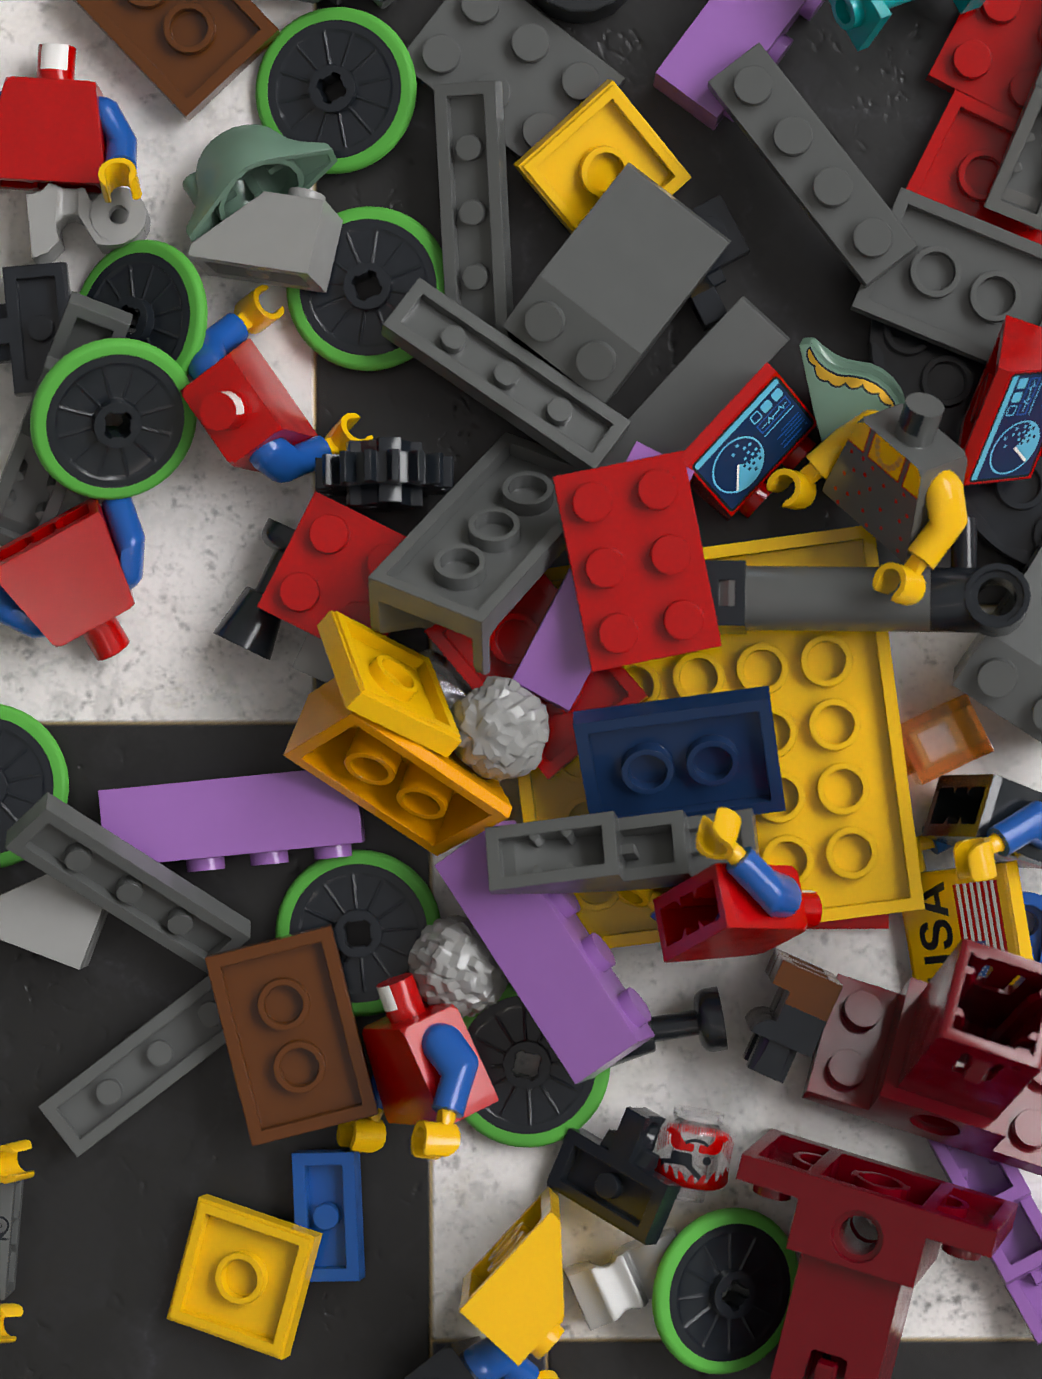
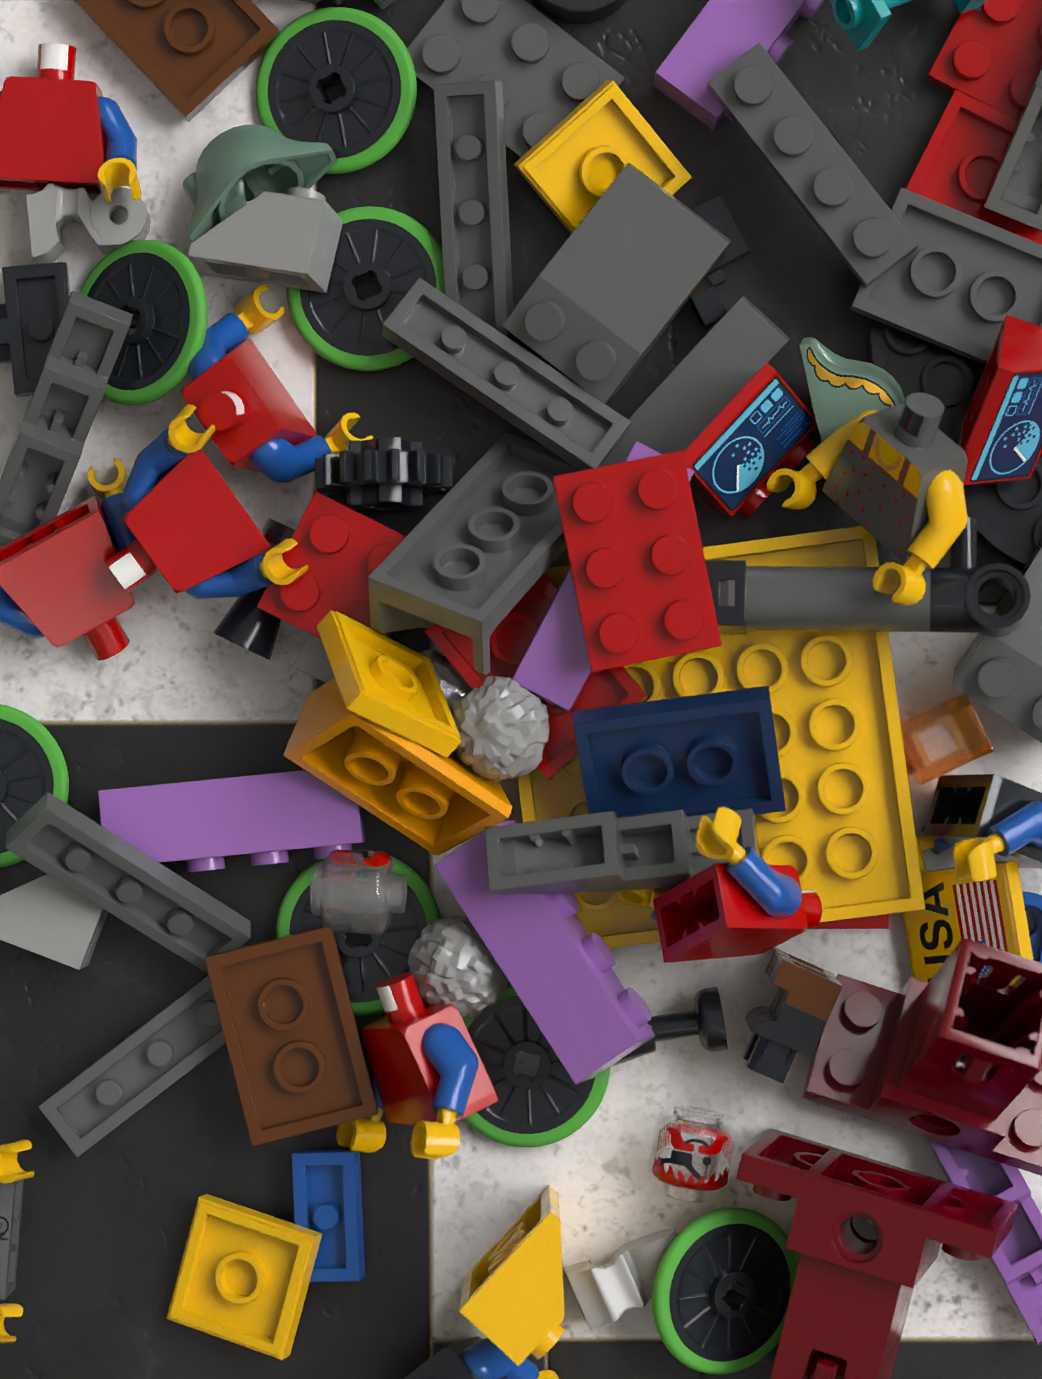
black wheel [30,338,197,500] -> none
black hinge [546,1107,681,1245] -> none
none -> torso [105,404,308,599]
none -> clear head [310,849,407,935]

